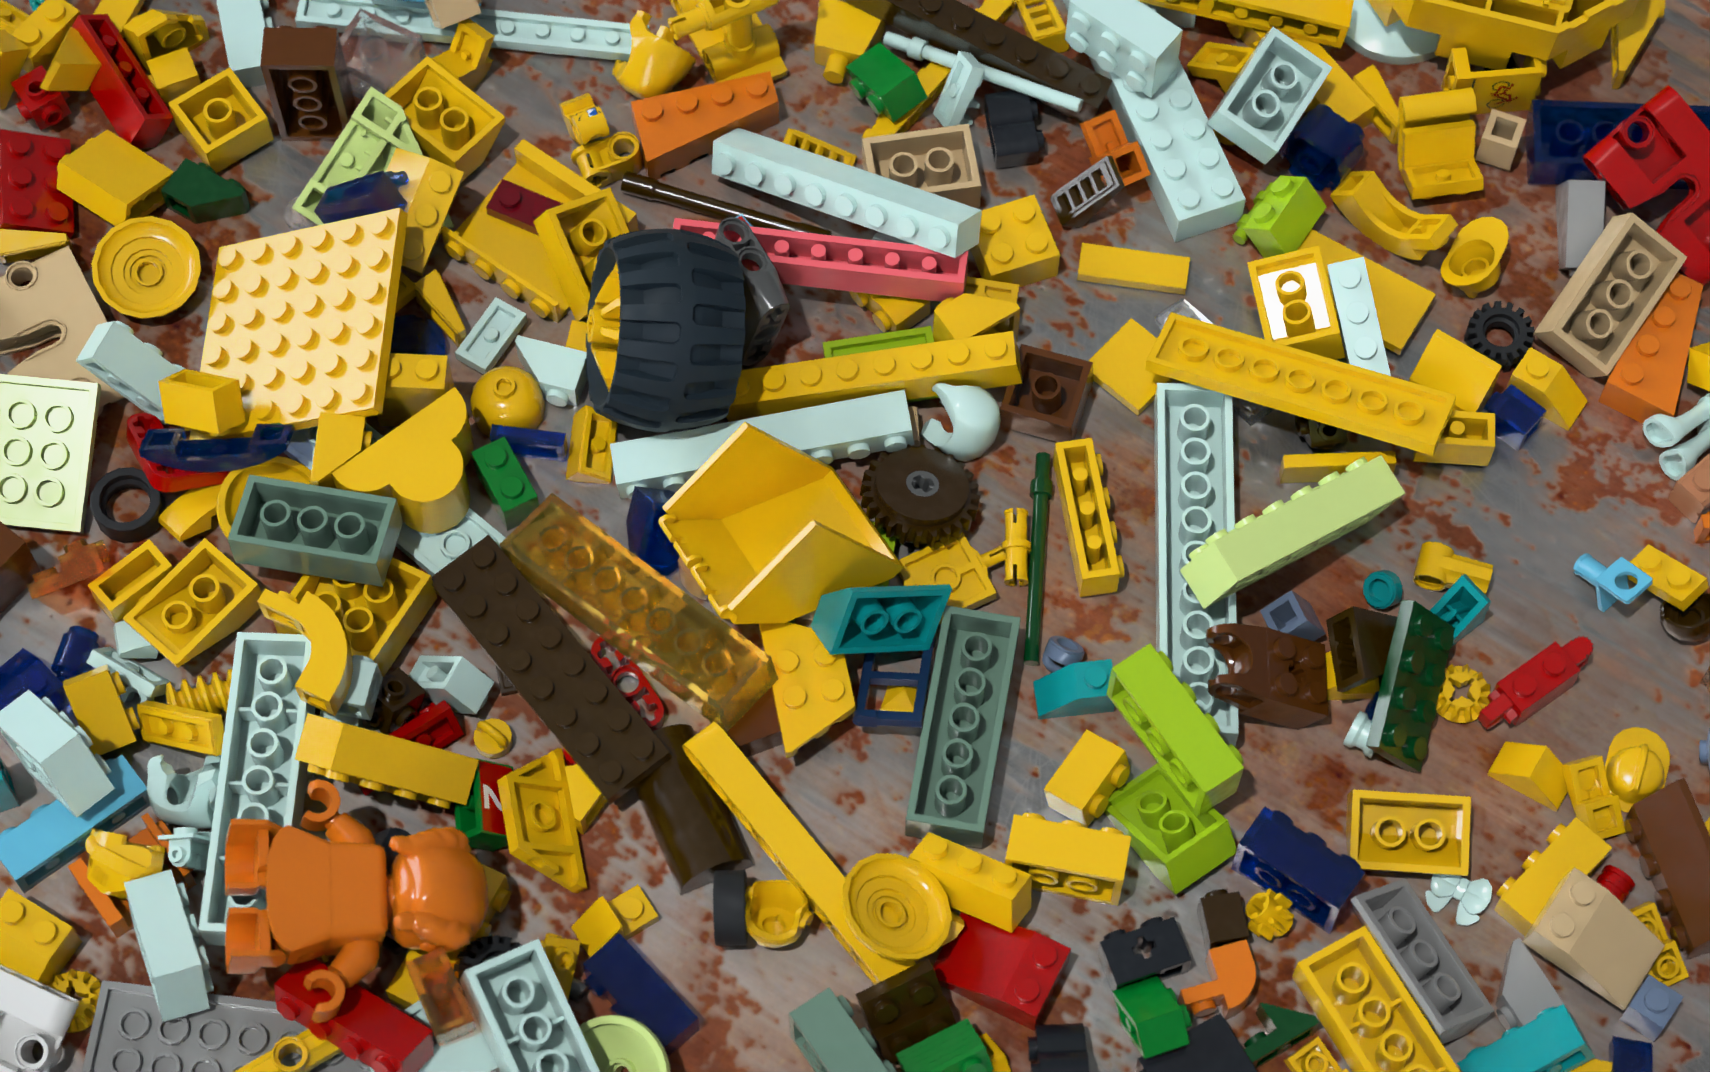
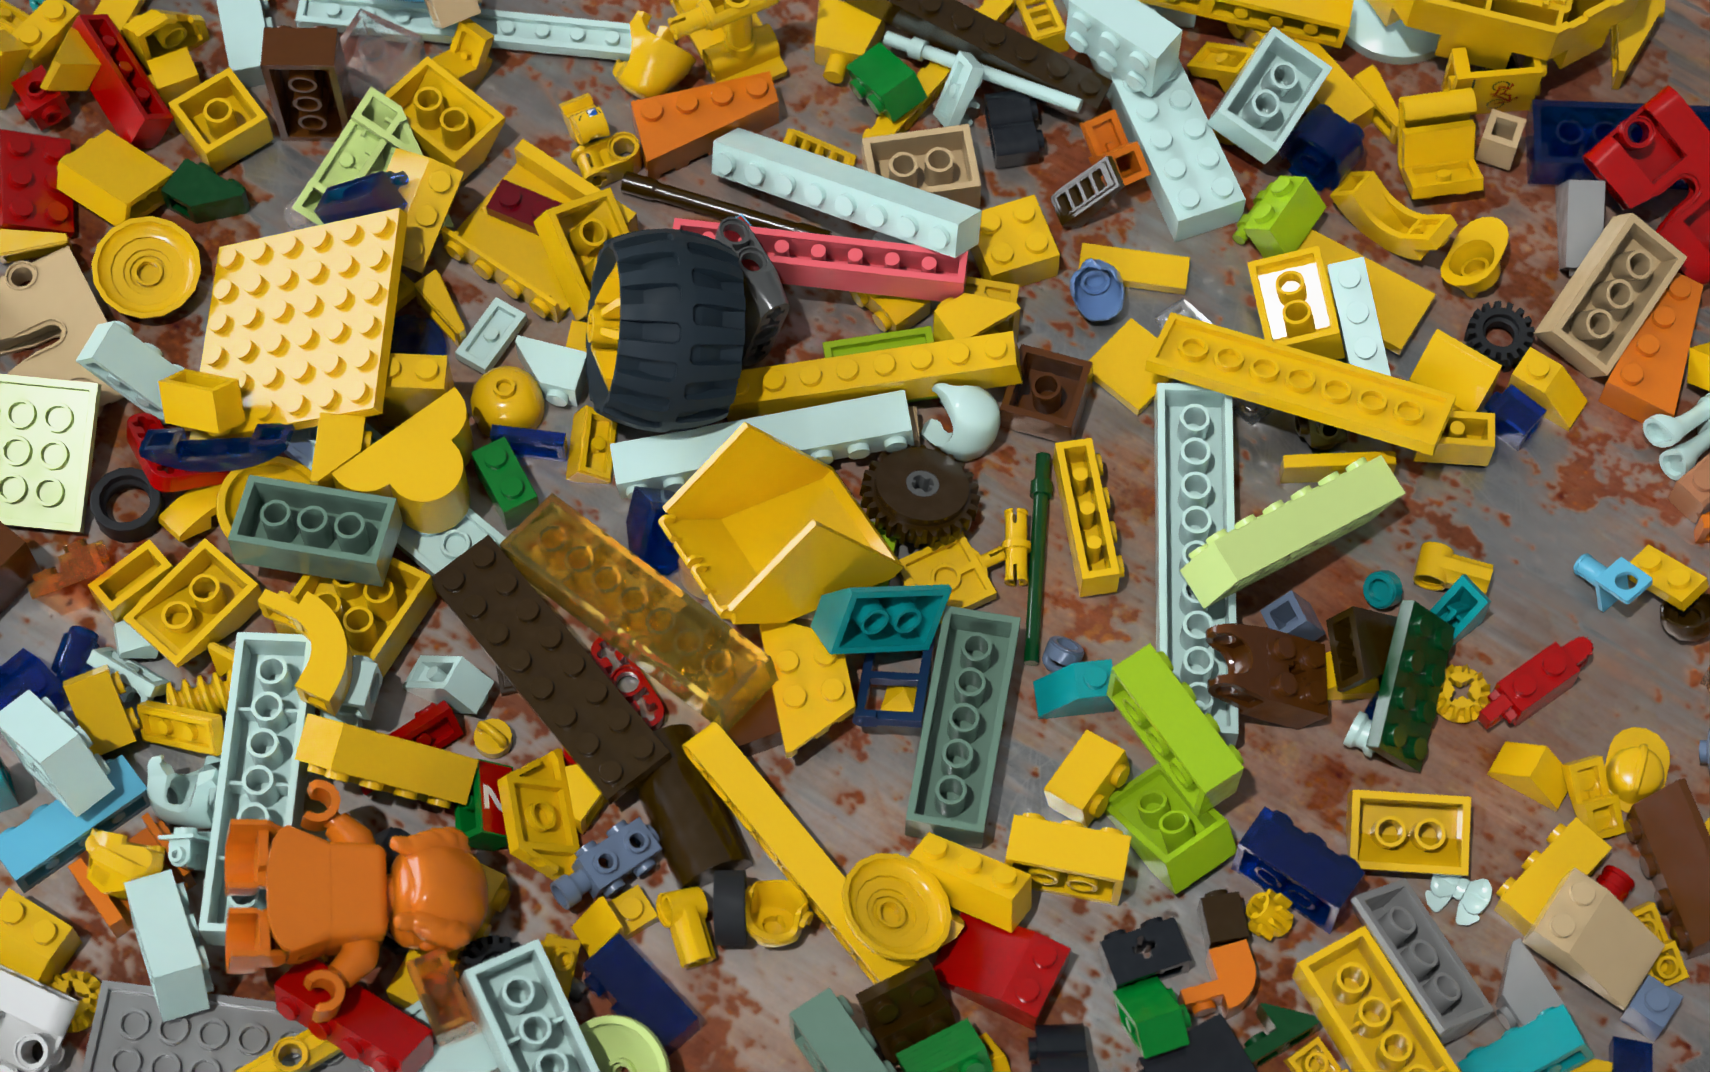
dark brown brick [366,667,426,735] -> none
none -> yellow slope [207,641,235,677]
none -> sand blue brick [550,817,662,910]
none -> yellow piece [656,886,716,969]
none -> medium blue hair [1070,258,1125,321]

